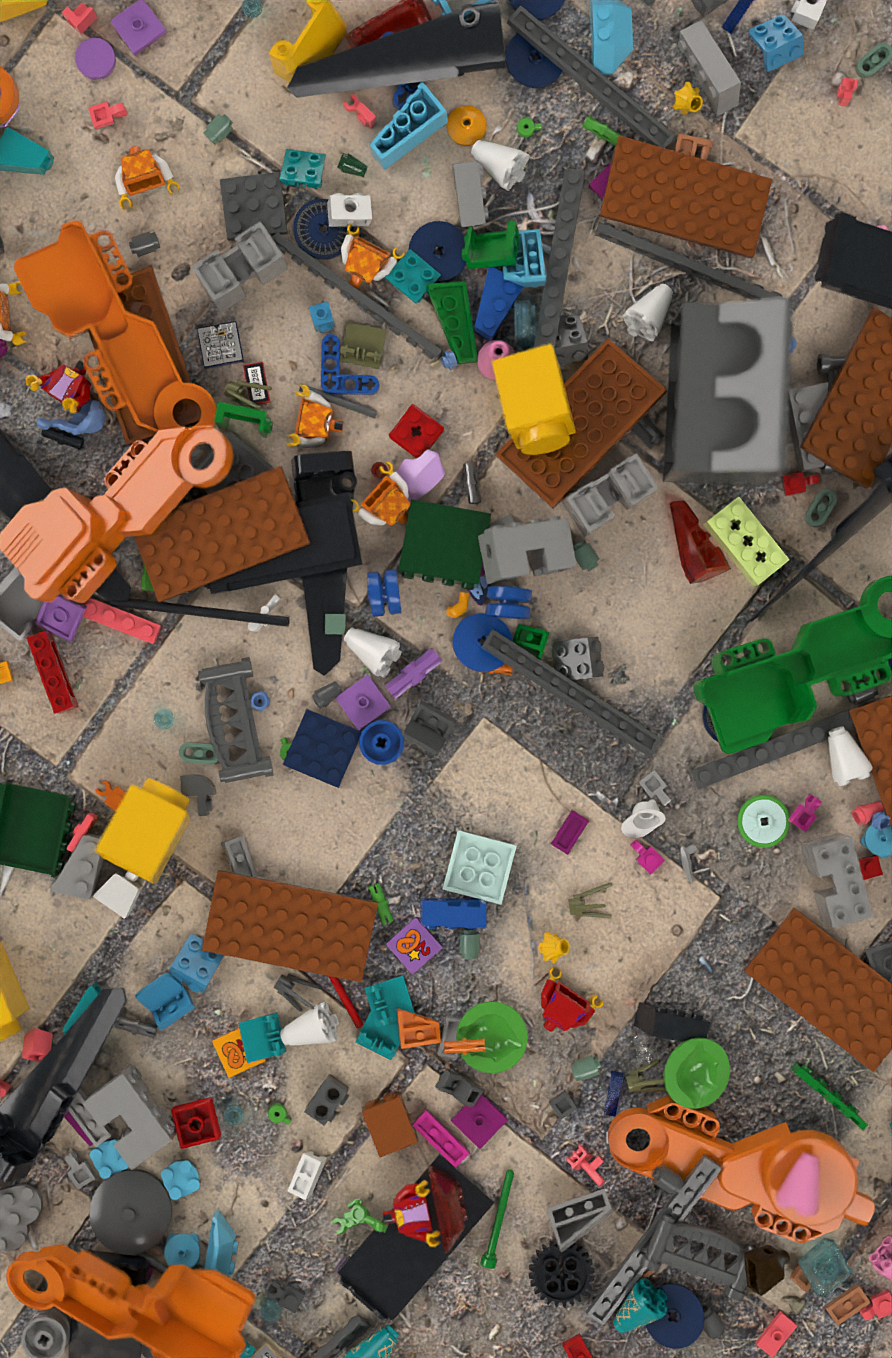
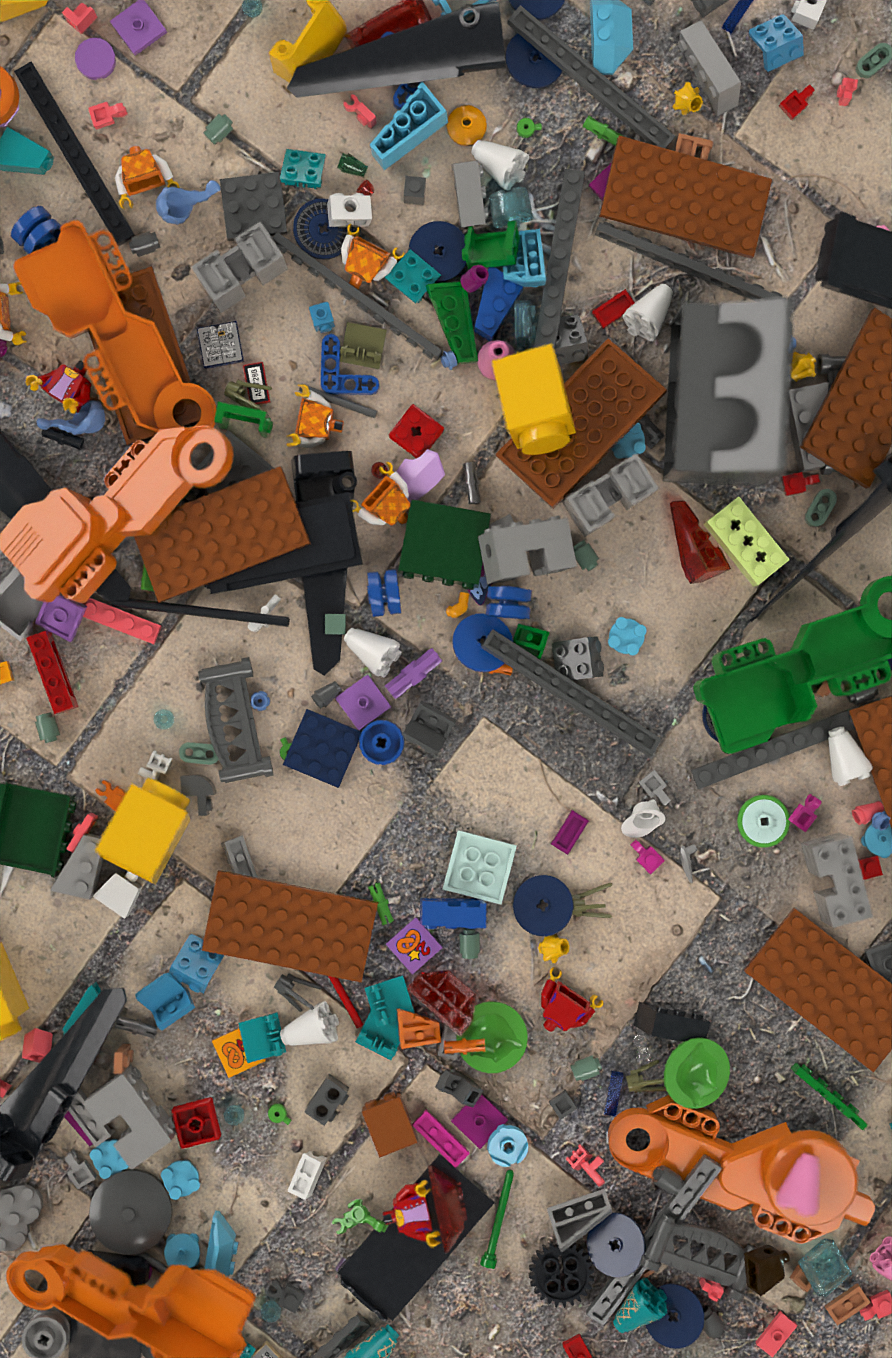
none -> blue wheel [11,206,61,254]
none -> black plate [14,61,135,247]
none -> sand green brick [35,712,60,743]
none -> nougat plate [114,1044,134,1074]
none -> white arm [138,750,173,781]
none -> medium blue hair [156,180,221,225]
none -> clear red hinge [357,179,374,197]
none -> dark grey brick [404,176,426,205]
none -> clear red wedge [407,970,476,1037]
none -> magenta brick [461,265,489,292]
none -> medium azure plate [487,1124,529,1167]
none -> clear light blue brick [489,187,533,228]
none -> dark blue piece [513,875,574,936]
none -> piece [587,1212,646,1277]
none -> red tile [592,289,635,329]
none -> medium azure piece [608,617,647,656]
none -> medium azure piece [612,423,646,459]
none -> coral plate [699,1277,724,1302]
none -> red plate [779,84,815,120]
none -> yellow rock [790,351,817,382]
none -> nougat plate [813,680,830,697]

